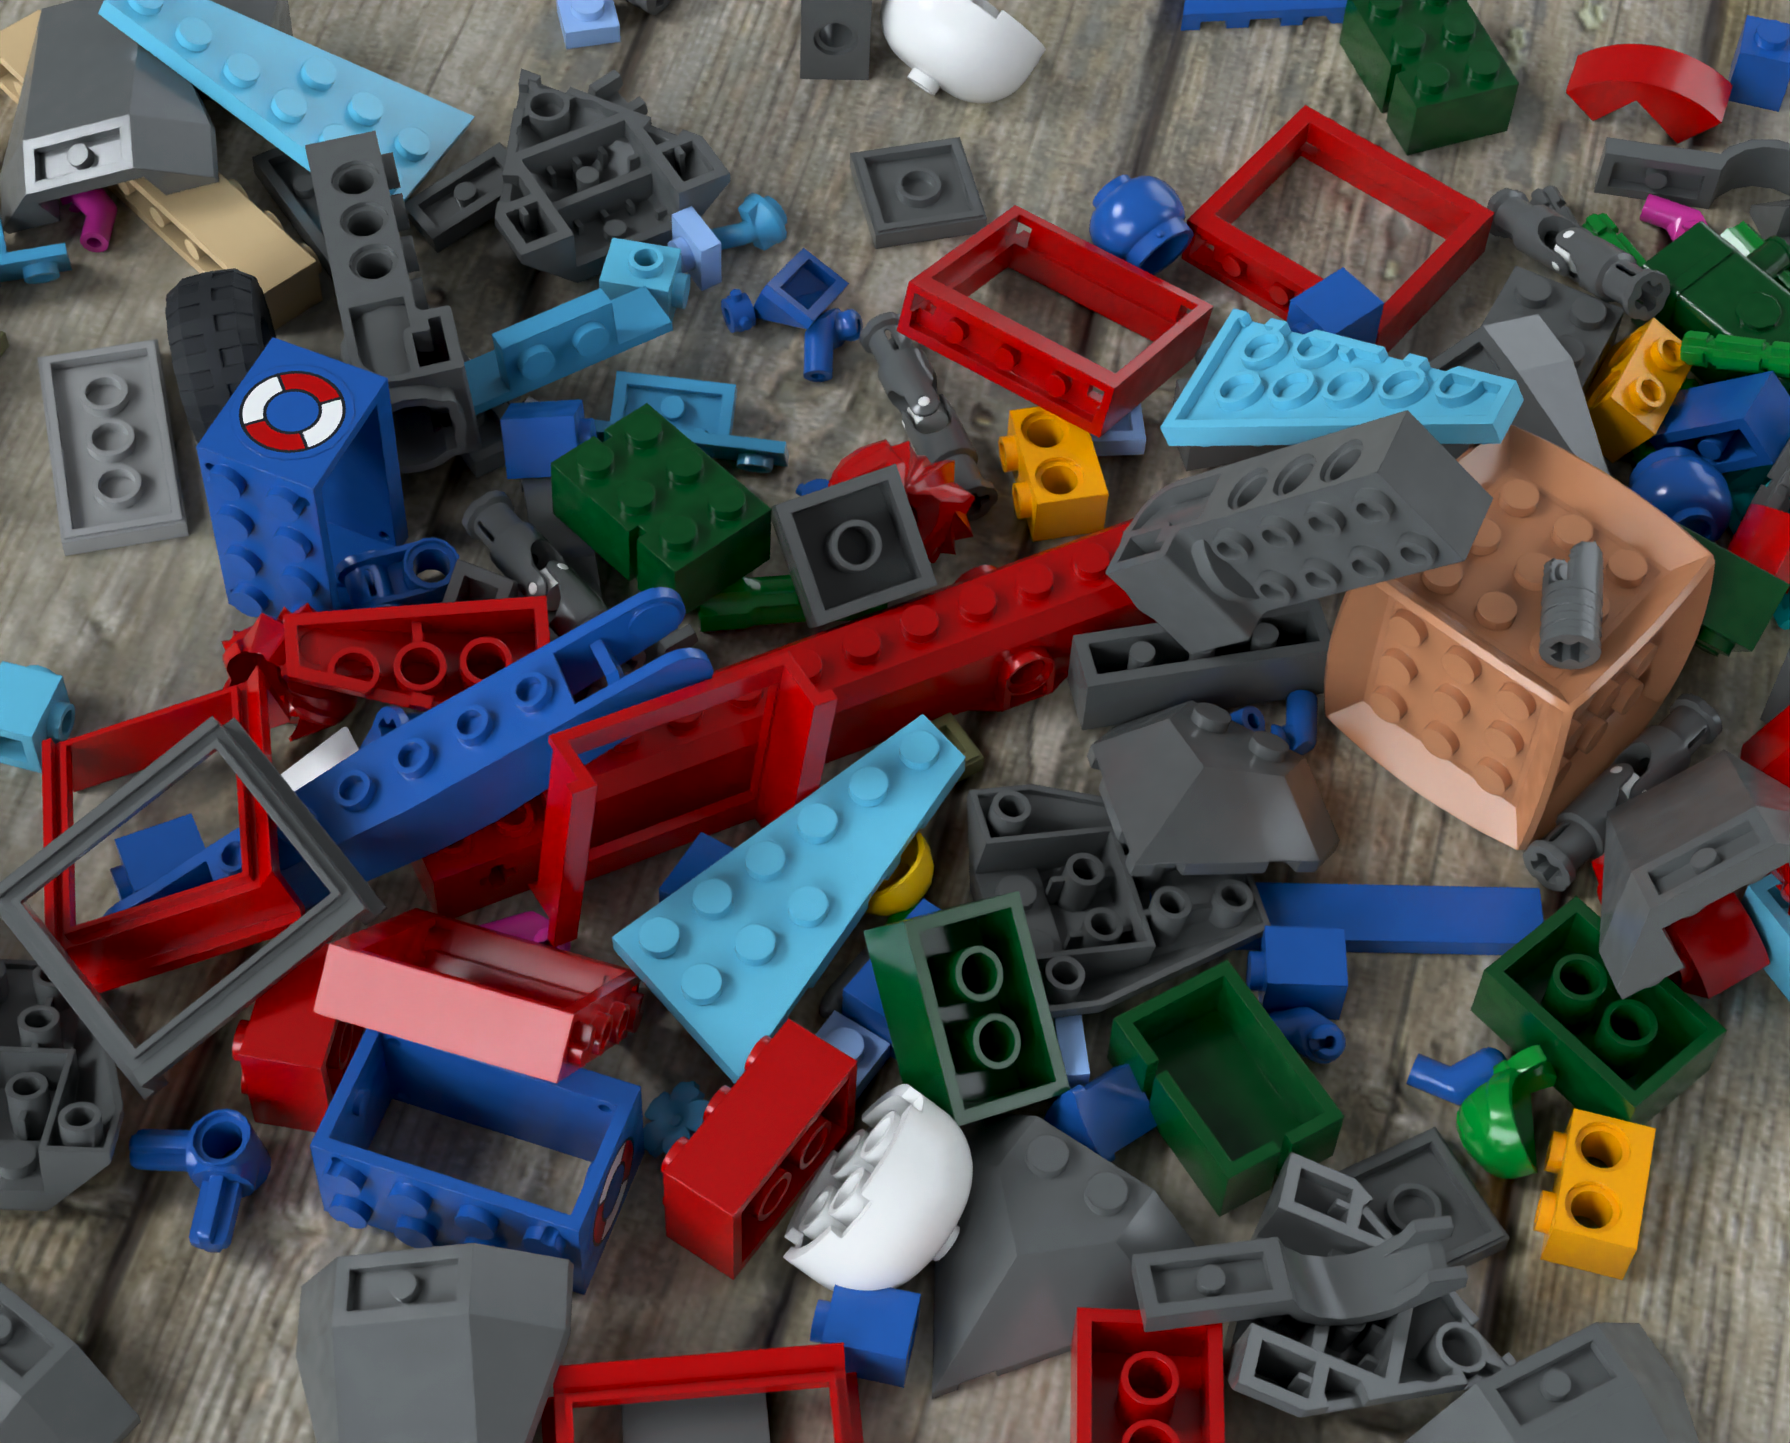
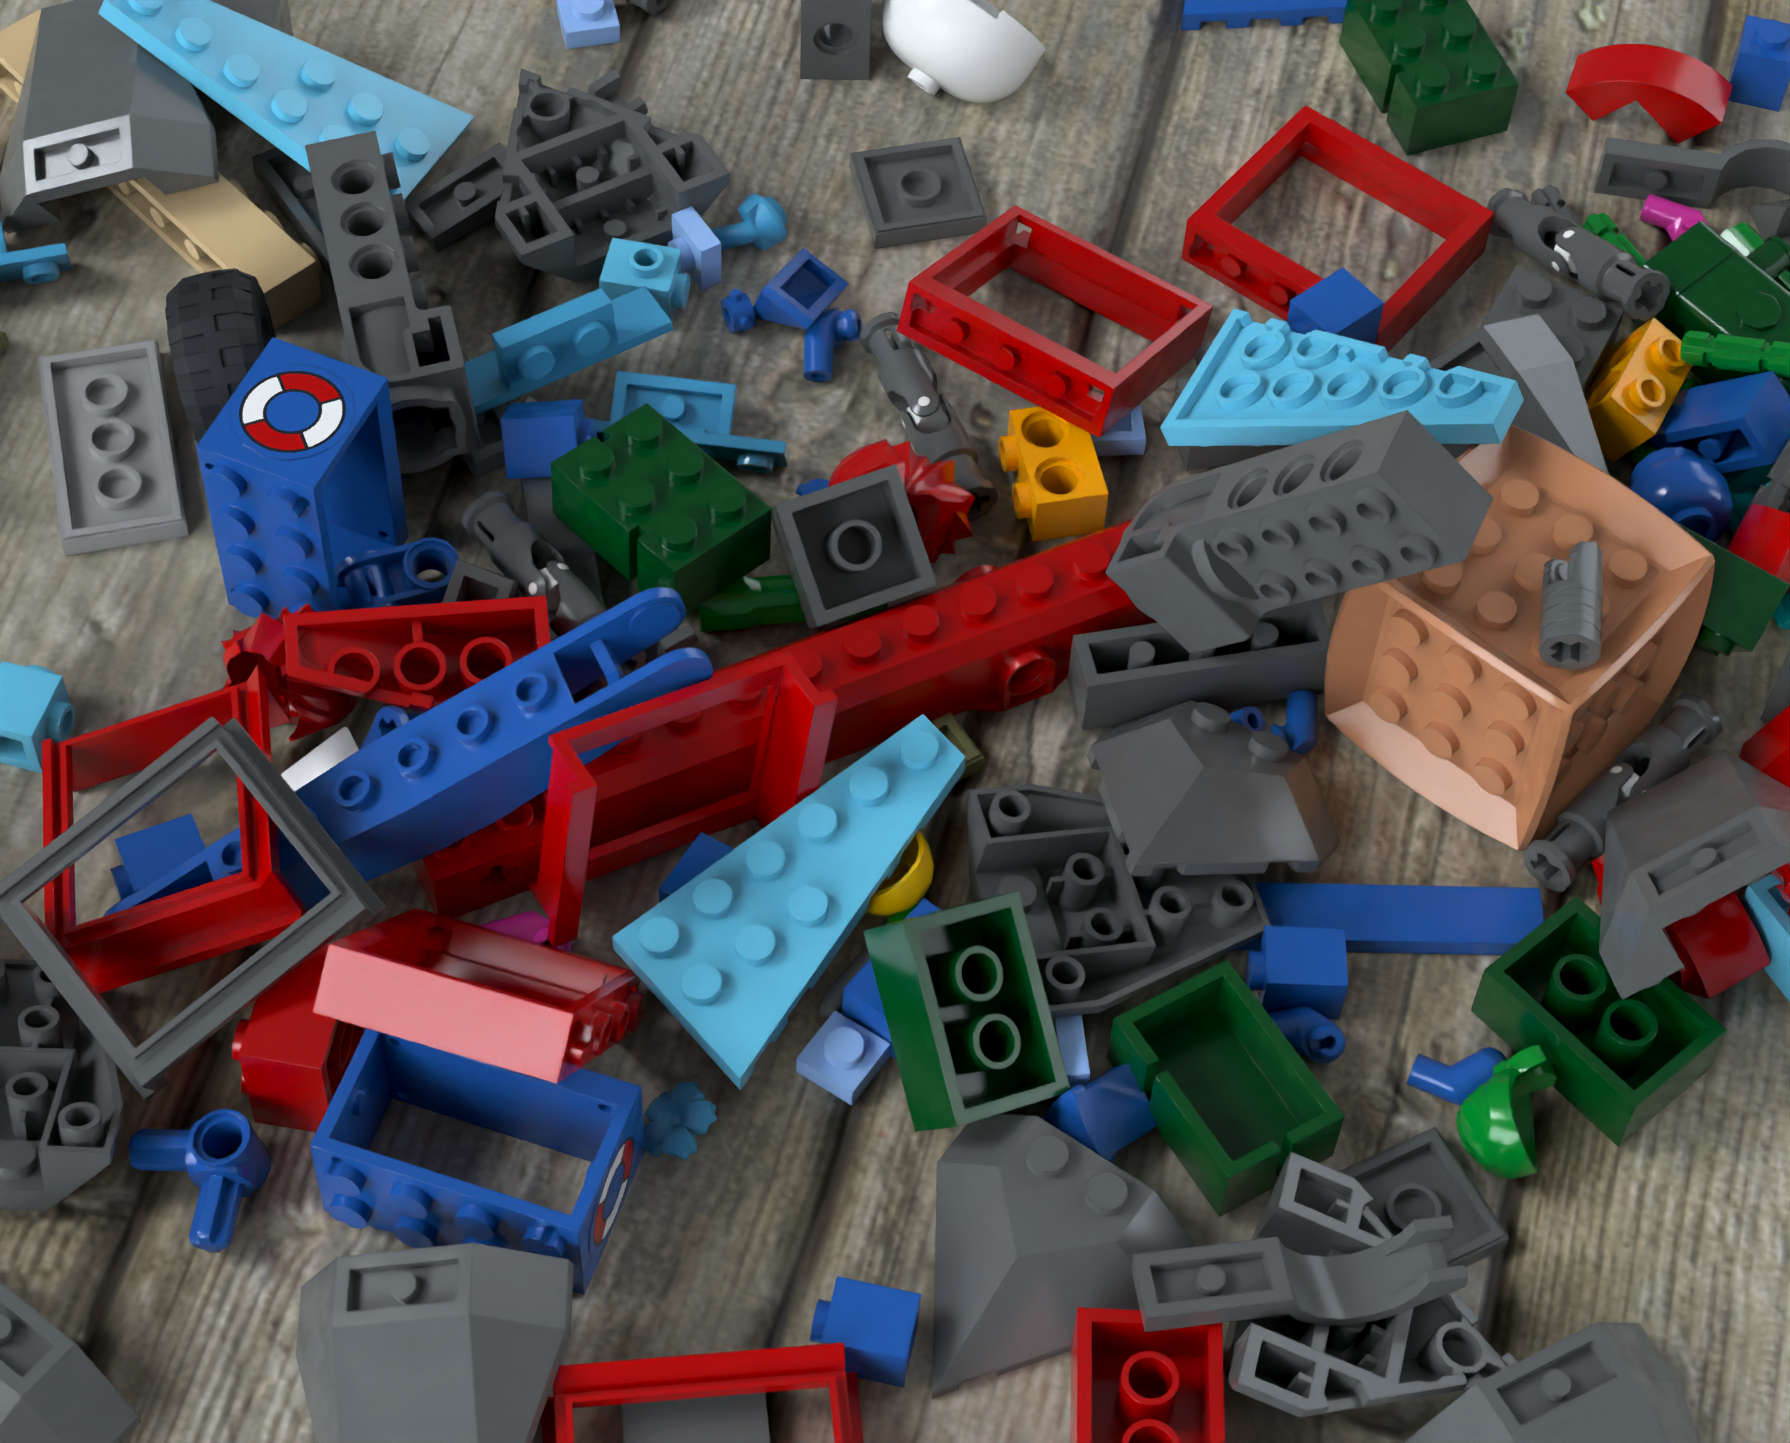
dark pink arm [60,188,118,253] -> none
red brick [661,1018,857,1280] -> none
white cylinder [783,1084,973,1291] -> none
blue piece [1089,174,1194,275] -> none
light orange brick [1533,1108,1656,1280] -> none

